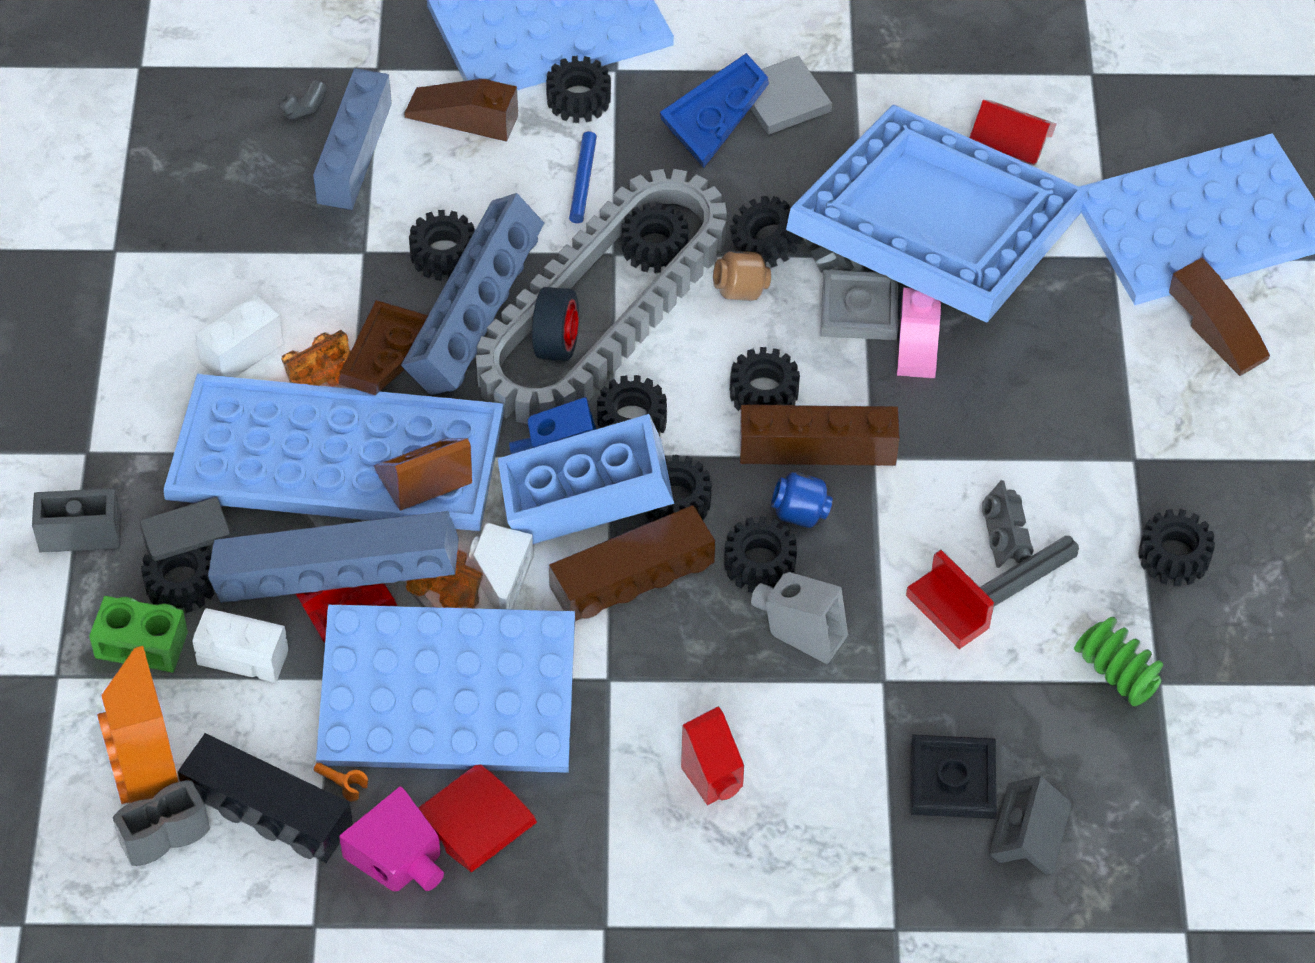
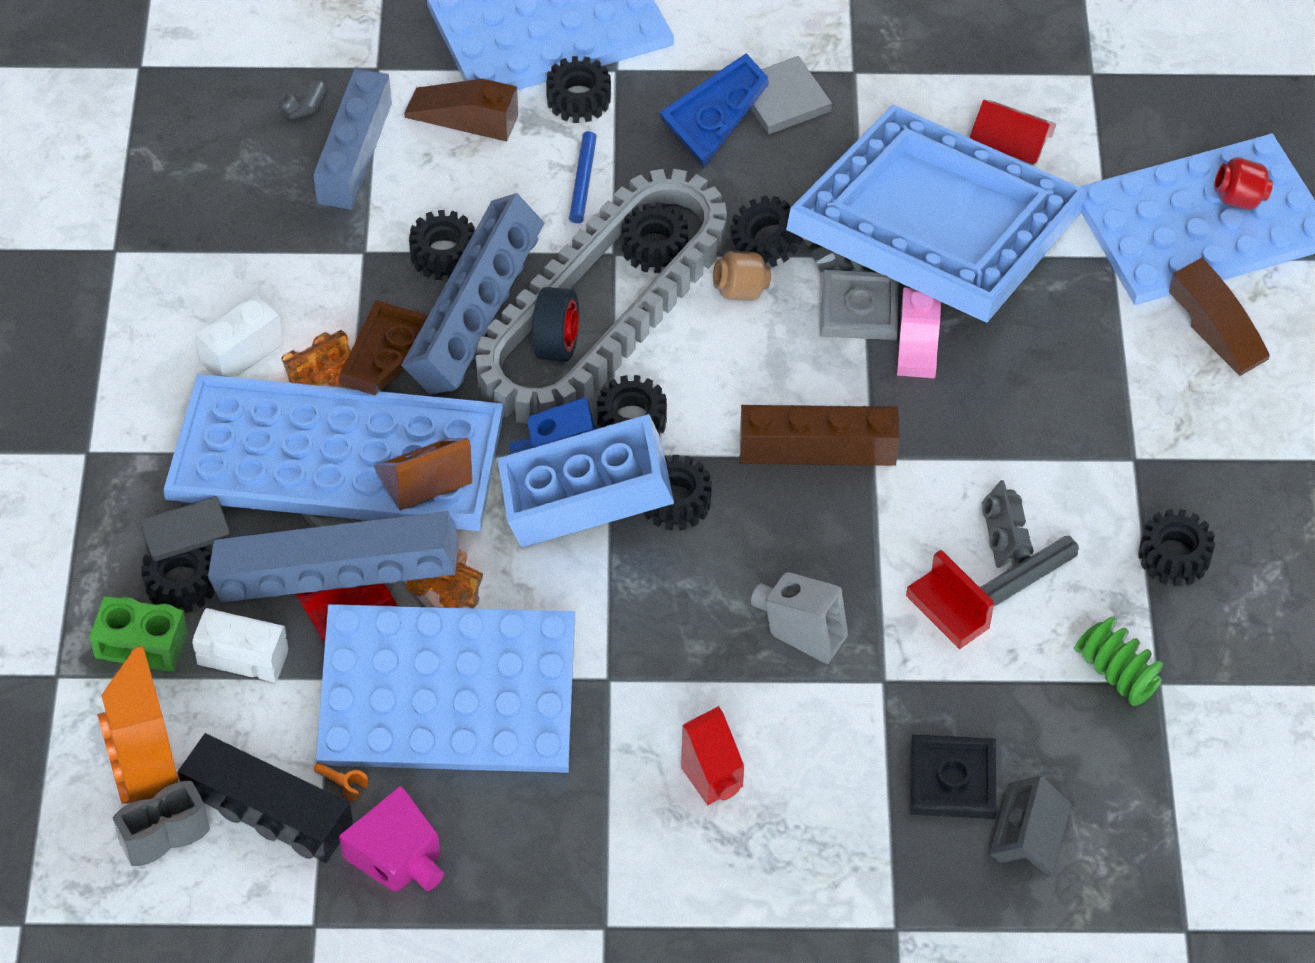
dark grey brick [32,488,121,553] -> none
red slope [418,764,537,872] -> none
white slope [469,523,533,610] -> none
reddish brown brick [549,505,715,621] -> none
black tyre [724,516,797,593] -> none
black tyre [729,347,800,411] -> none
blue head [771,472,833,528] -> none
none -> red head [1214,157,1273,210]

